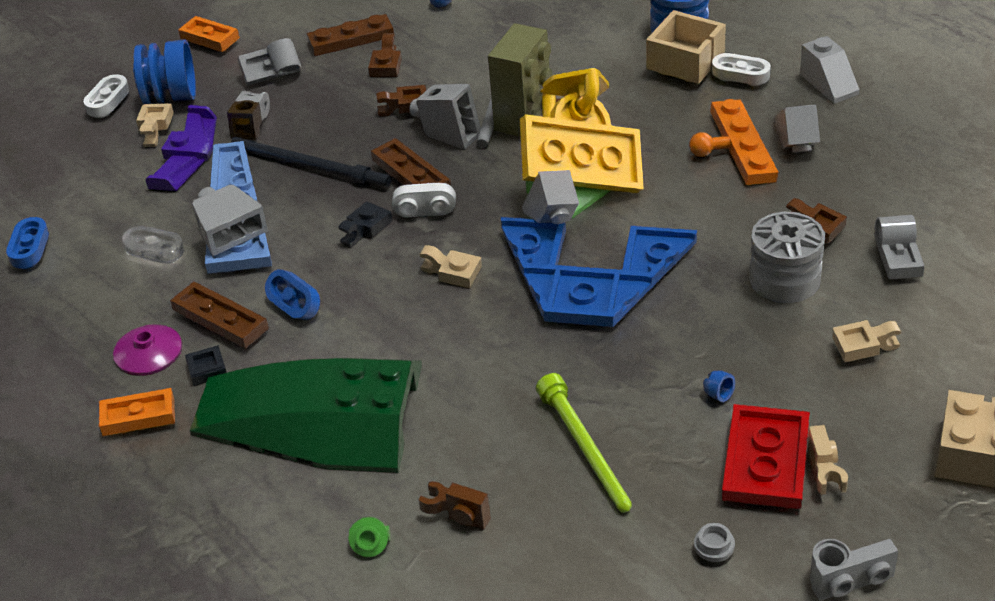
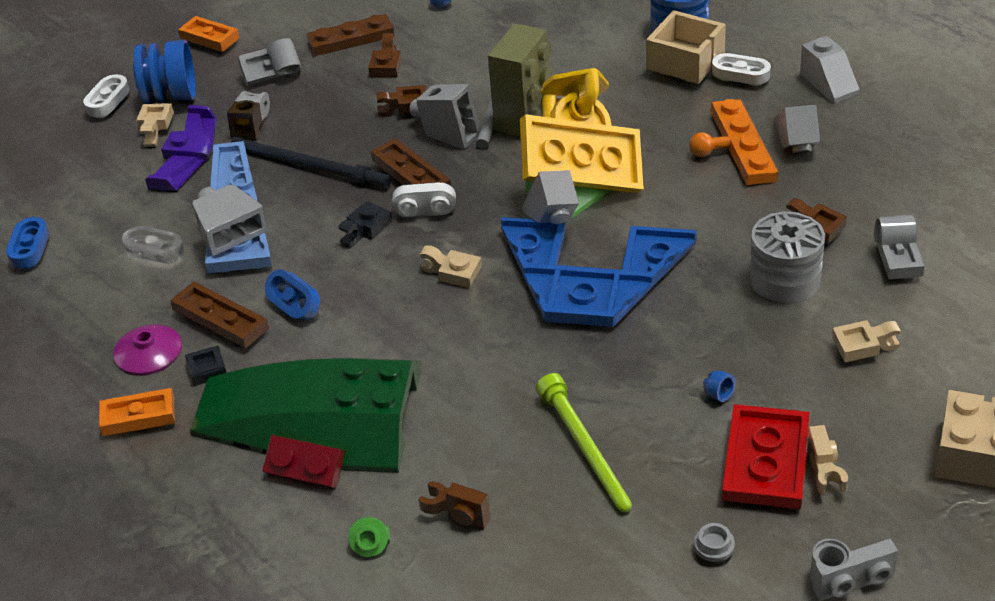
none -> dark red plate [262,435,345,488]

